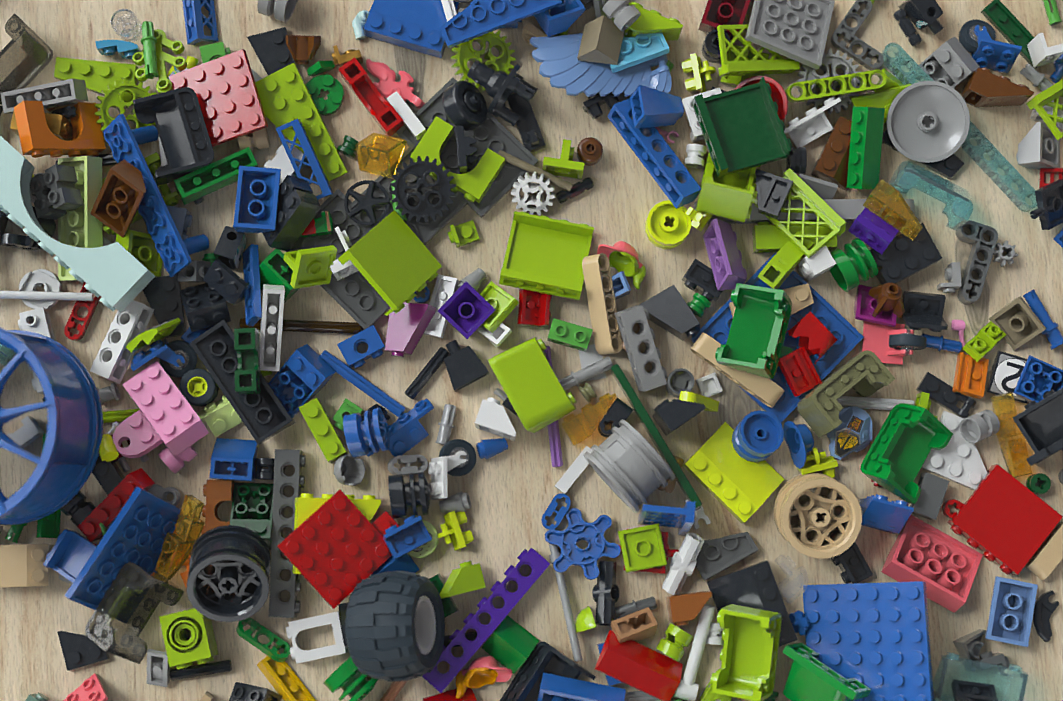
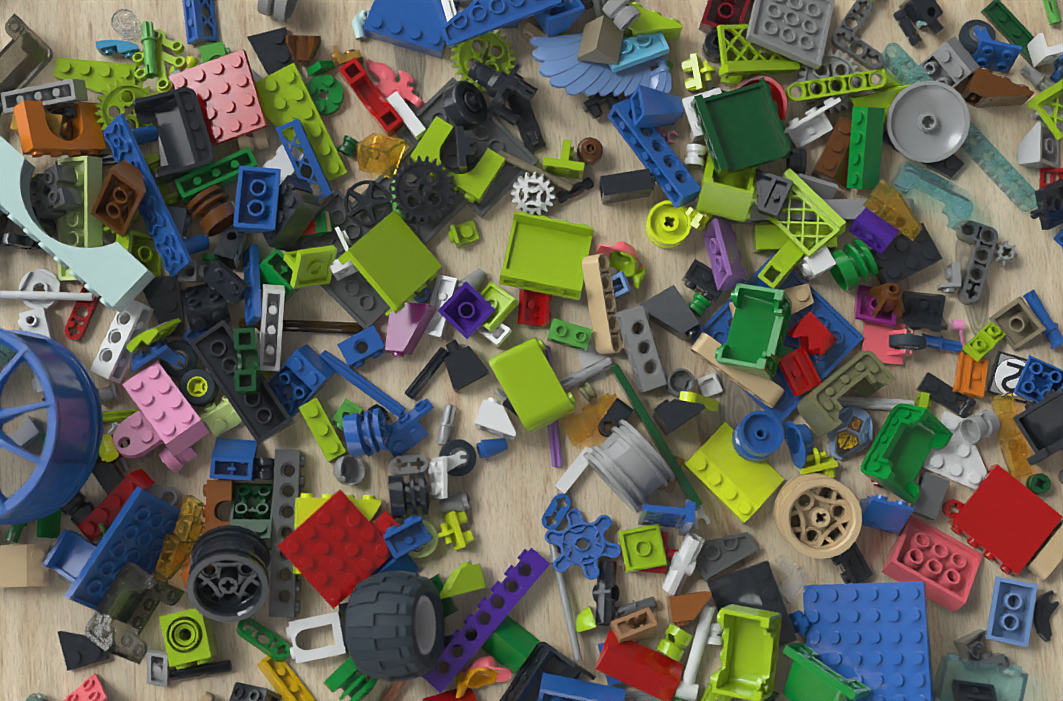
none -> reddish brown wheel [186,184,235,237]
none -> black brick [599,168,655,204]

